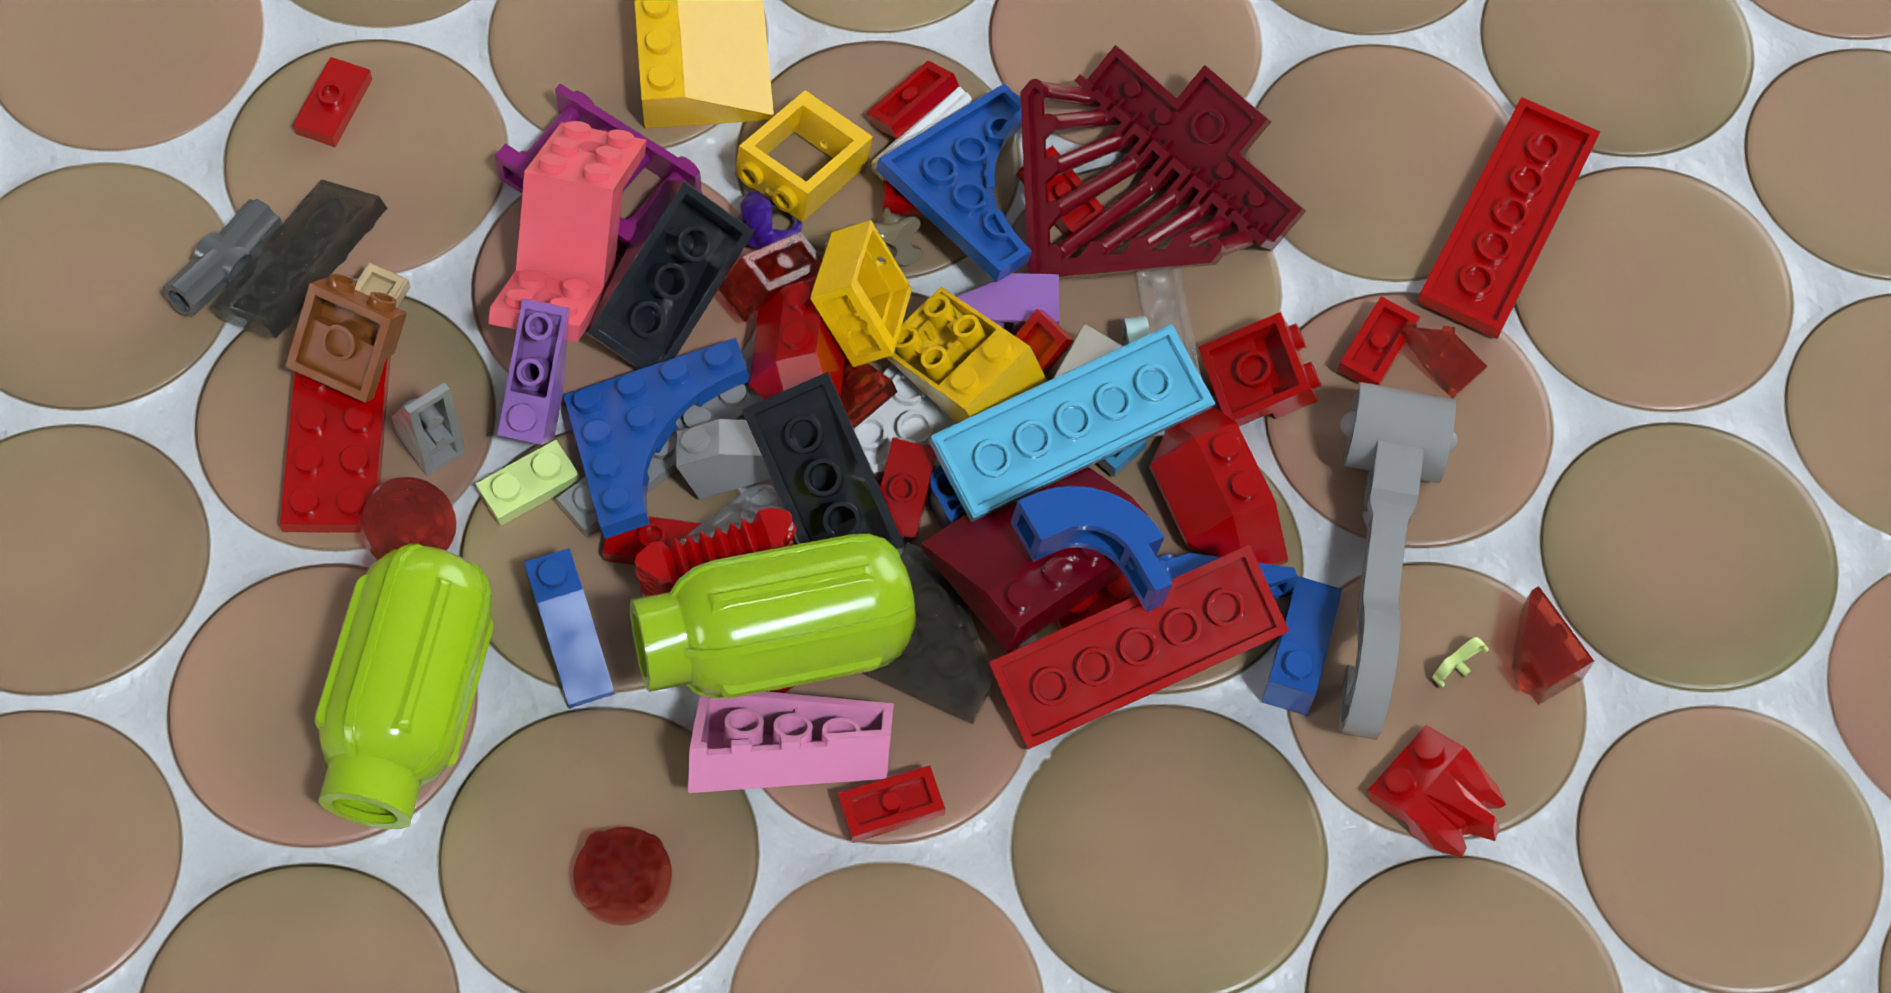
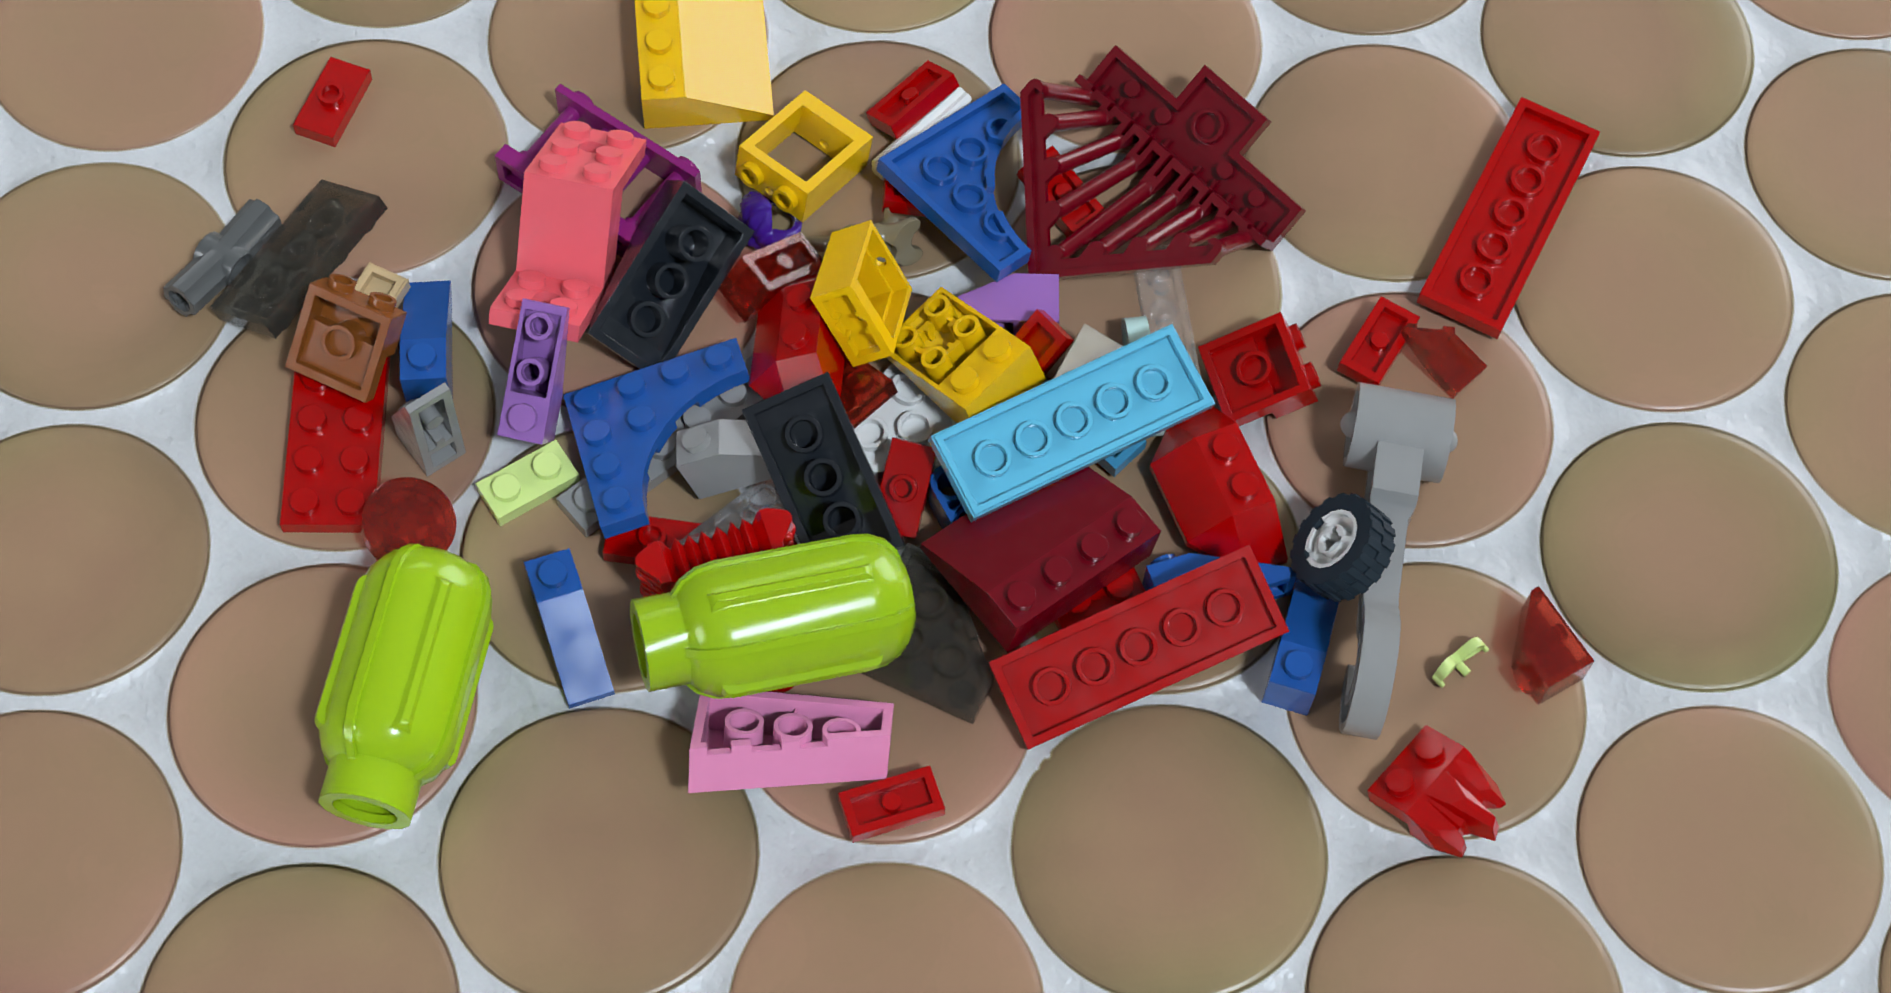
clear red tile [573,827,673,926] -> none
blue arch [1010,486,1172,612] -> none
none -> blue slope [400,280,453,402]
none -> black wheel [1290,493,1396,602]

